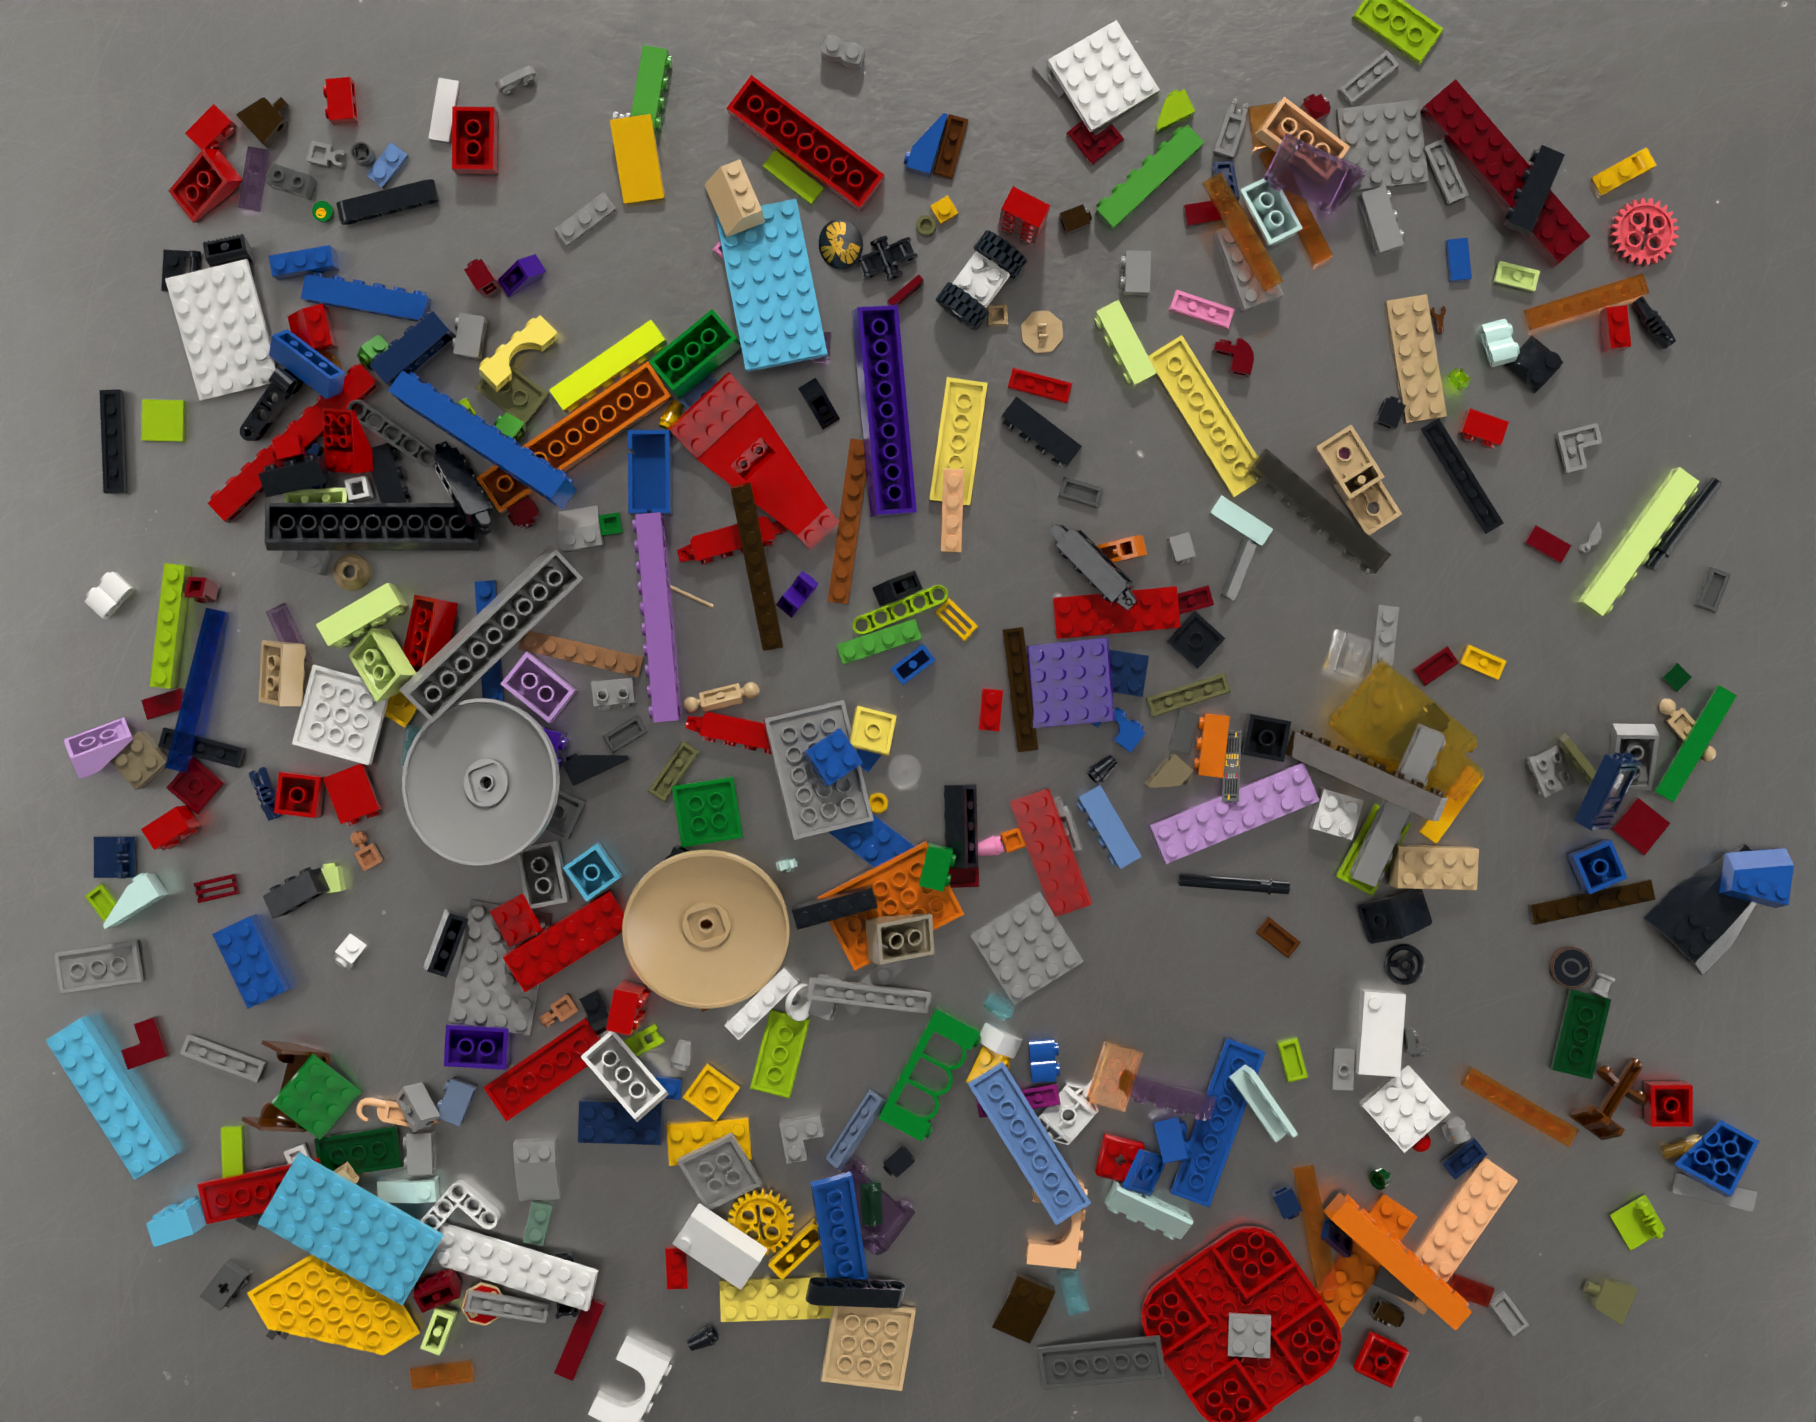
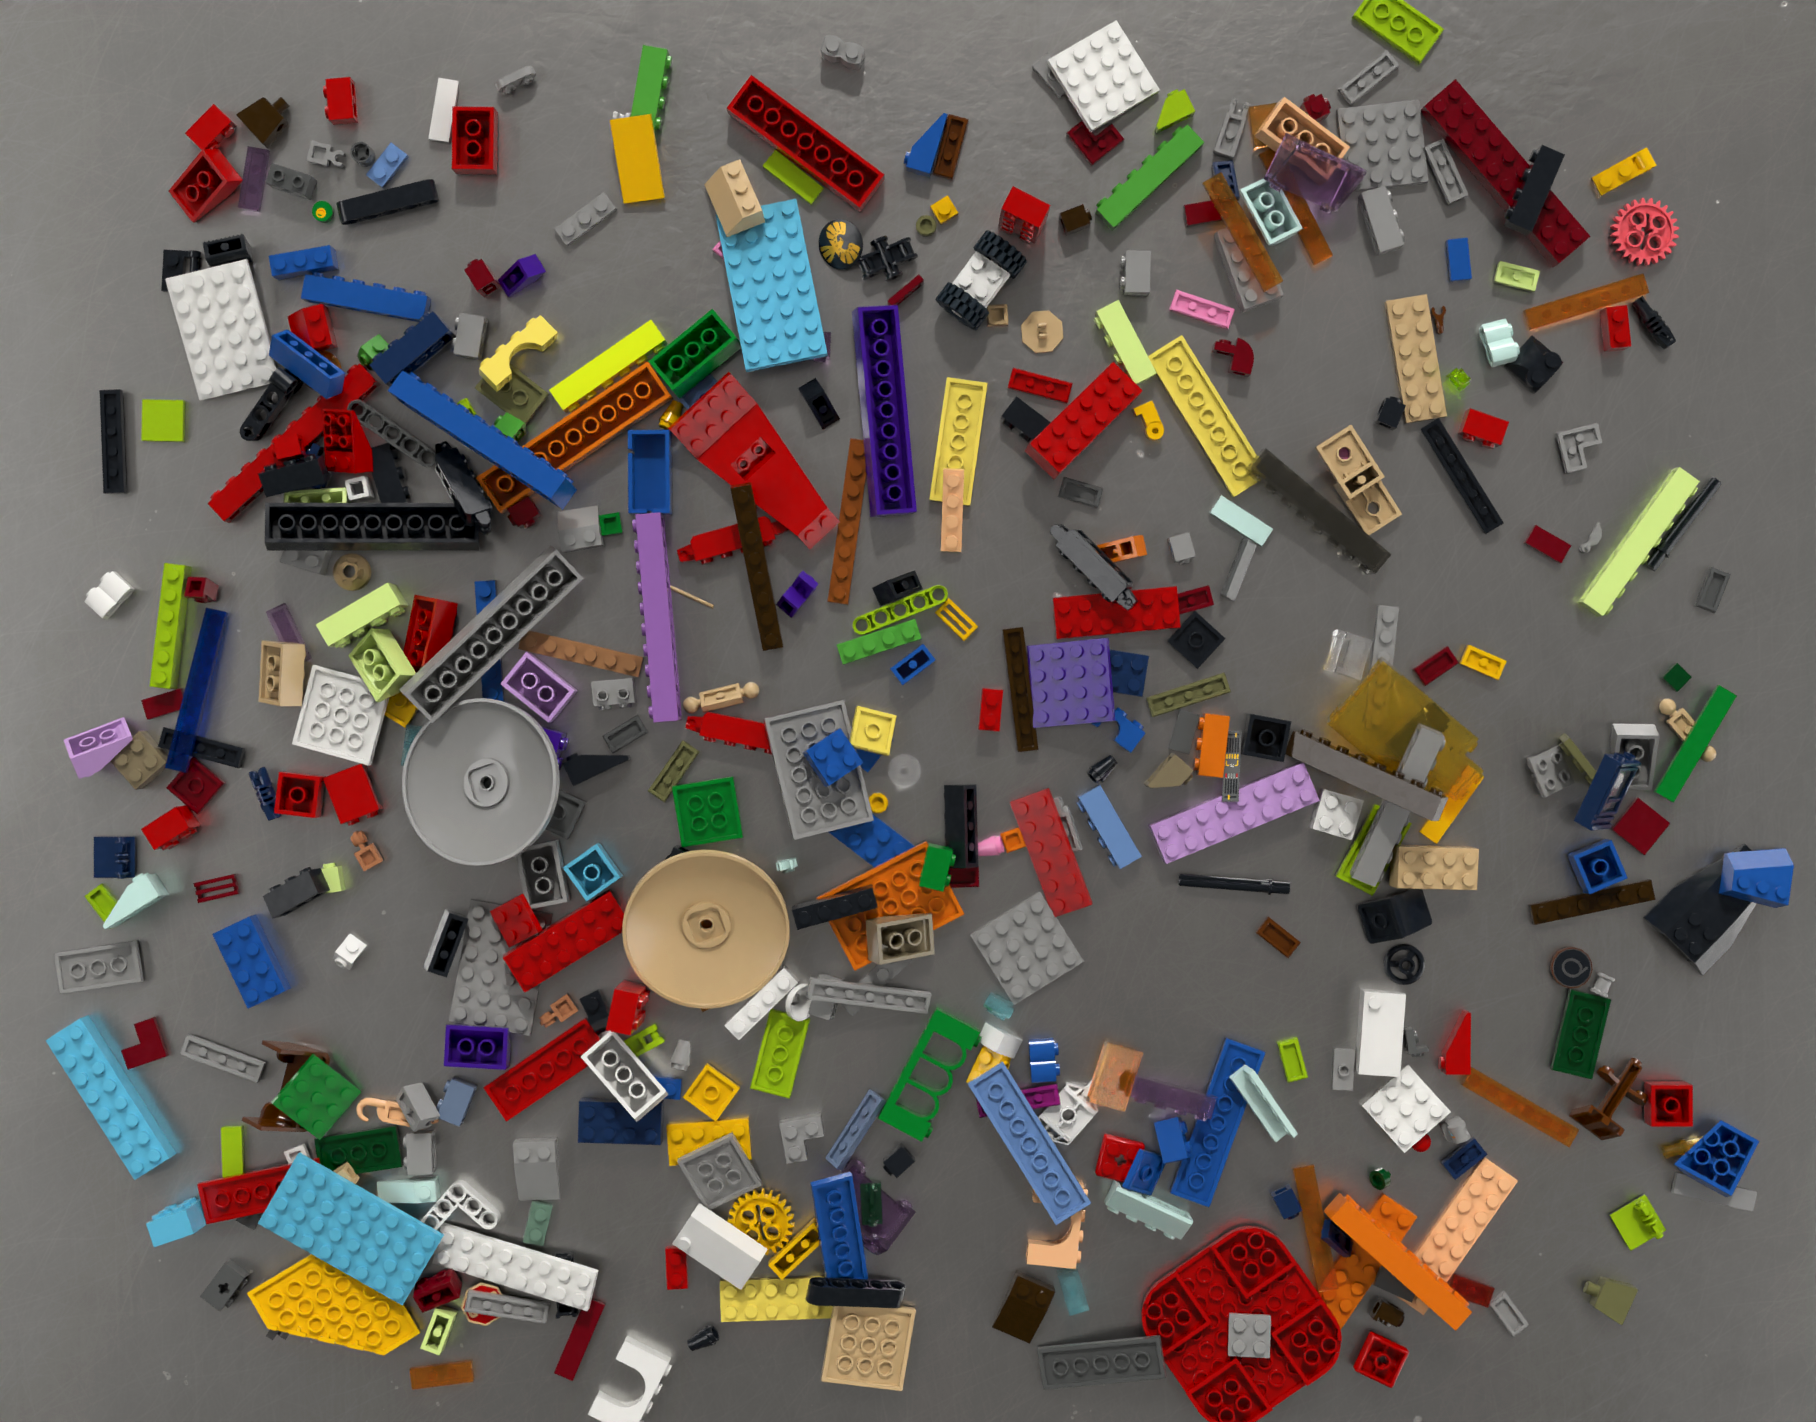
none -> red brick [1025,362,1143,480]
none -> yellow leg [1131,401,1164,441]
none -> red slope [1438,1010,1471,1075]

